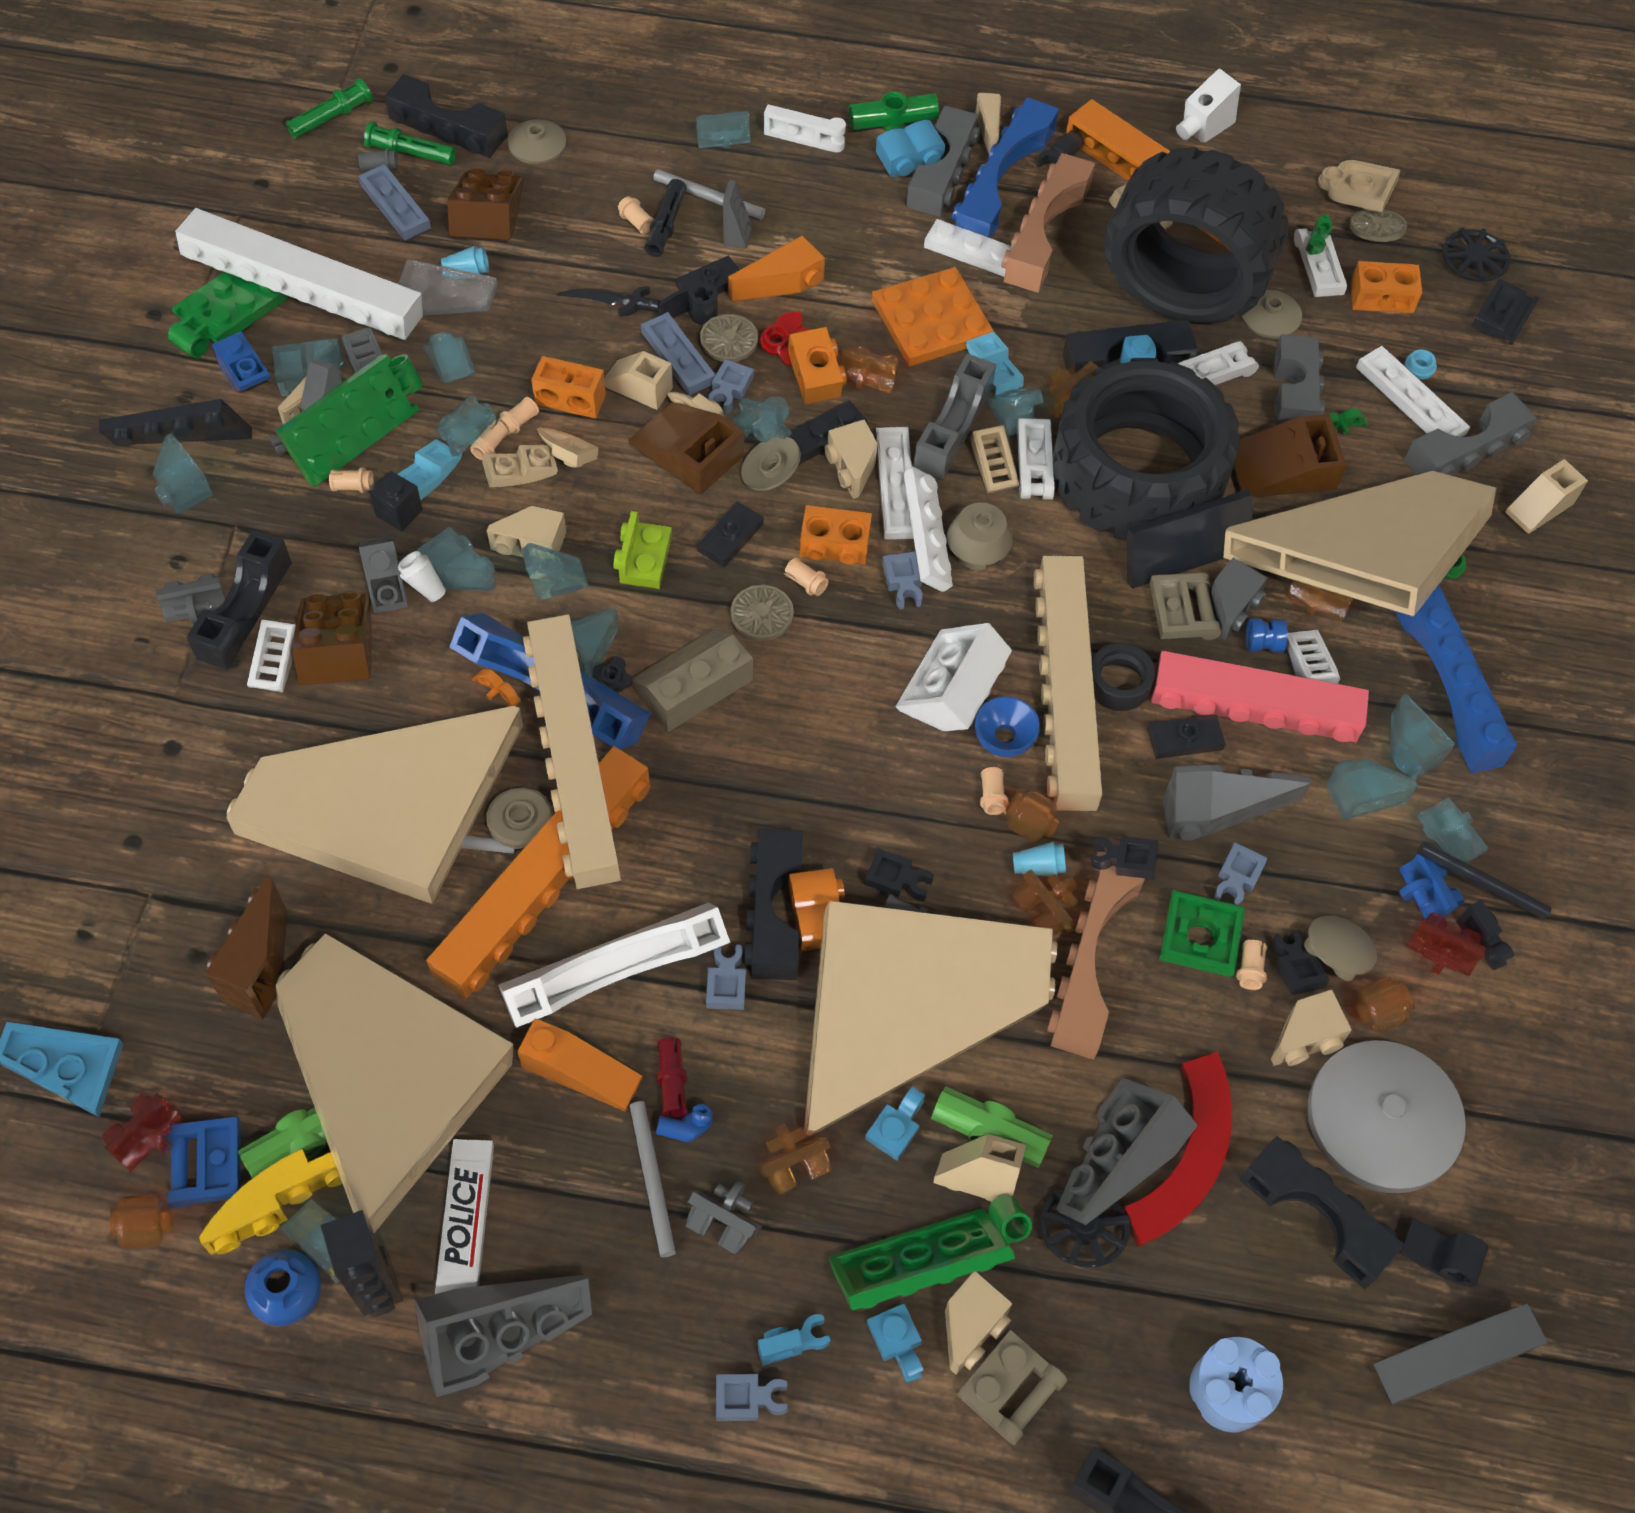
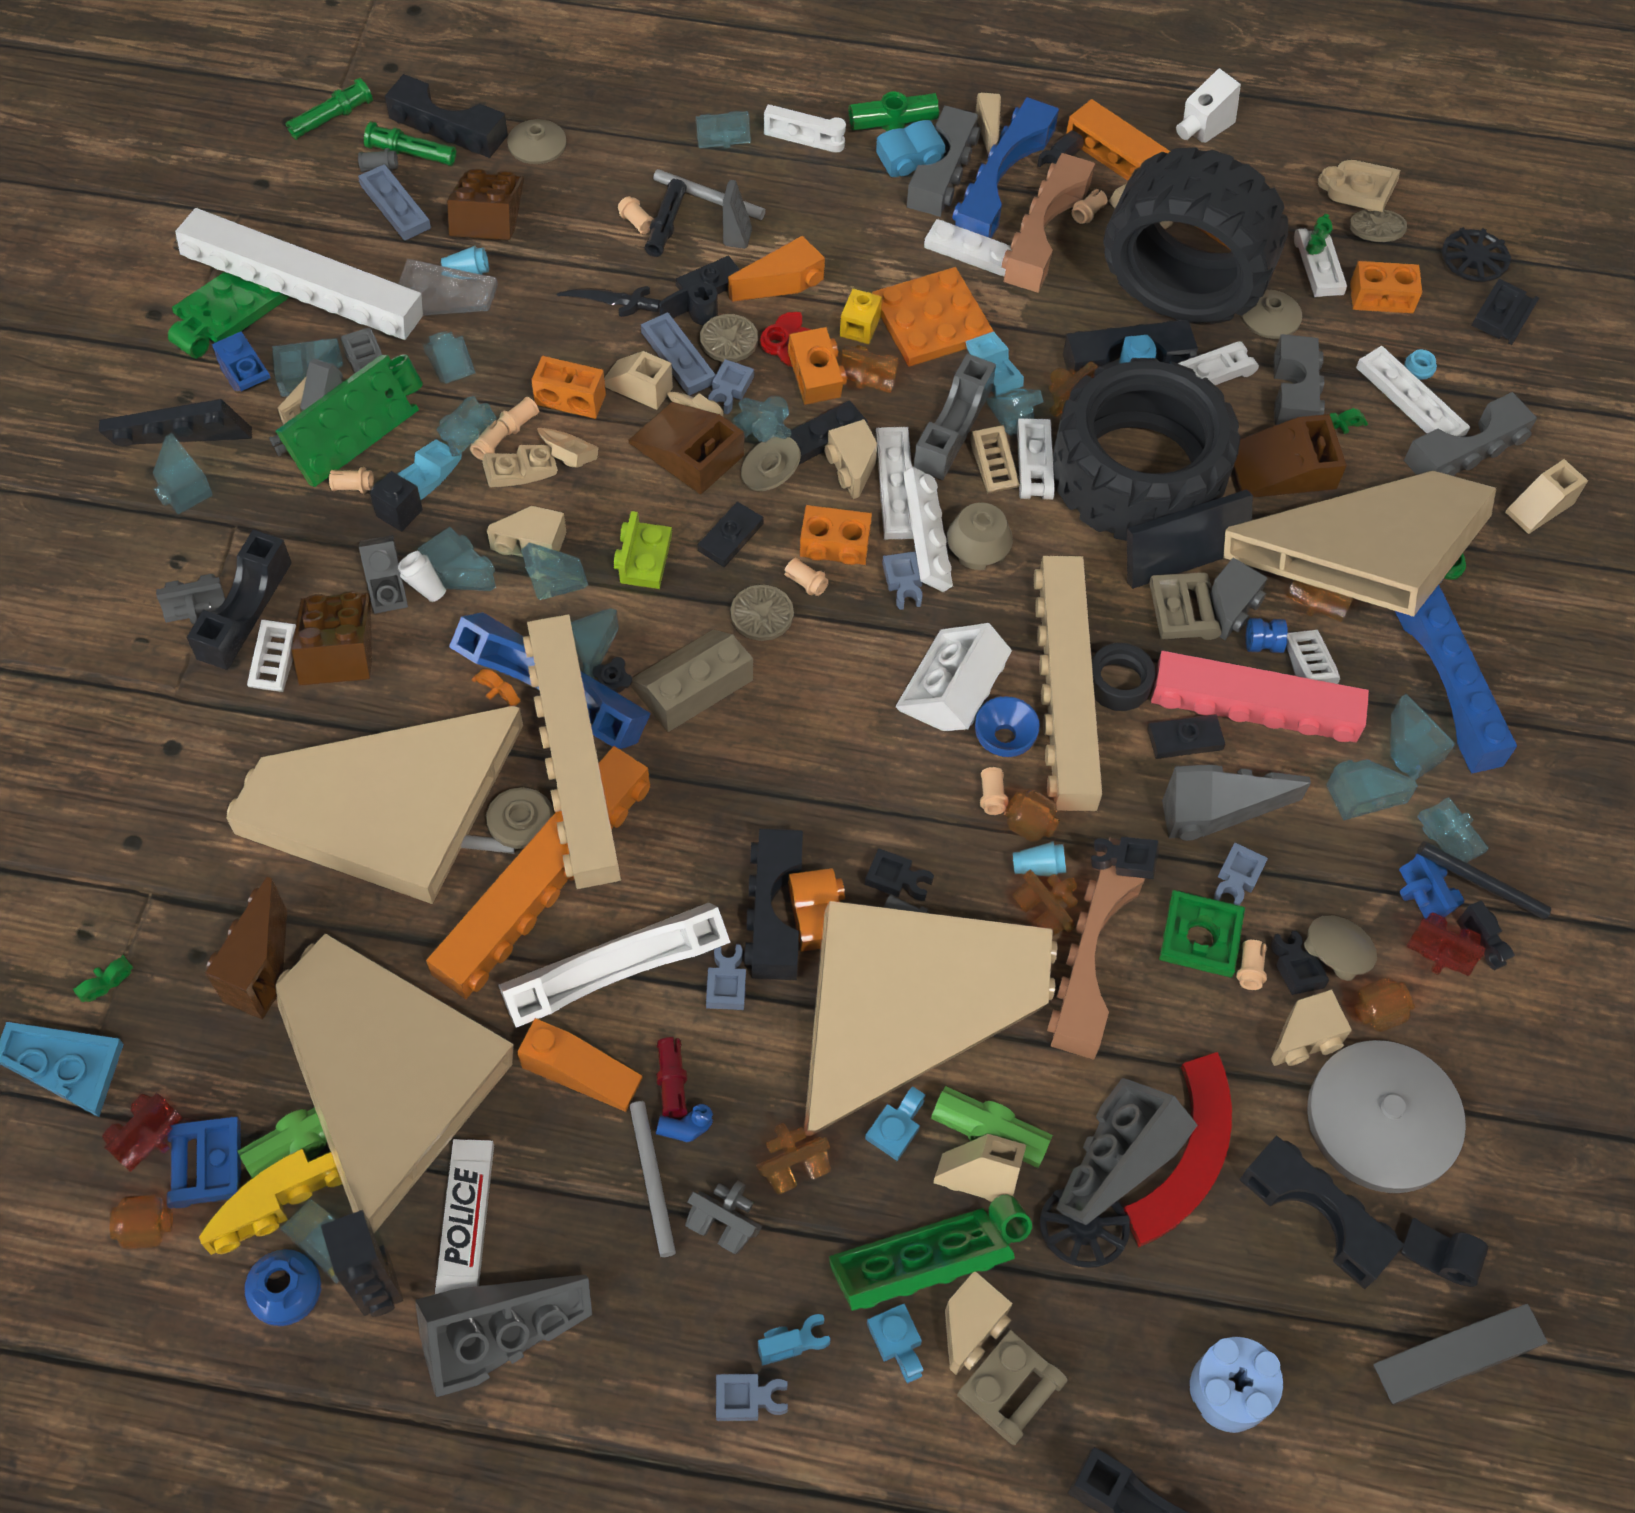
none -> green piece [73,955,133,1002]
none -> yellow brick [840,289,882,344]
none -> light nougat pin [1072,189,1108,224]

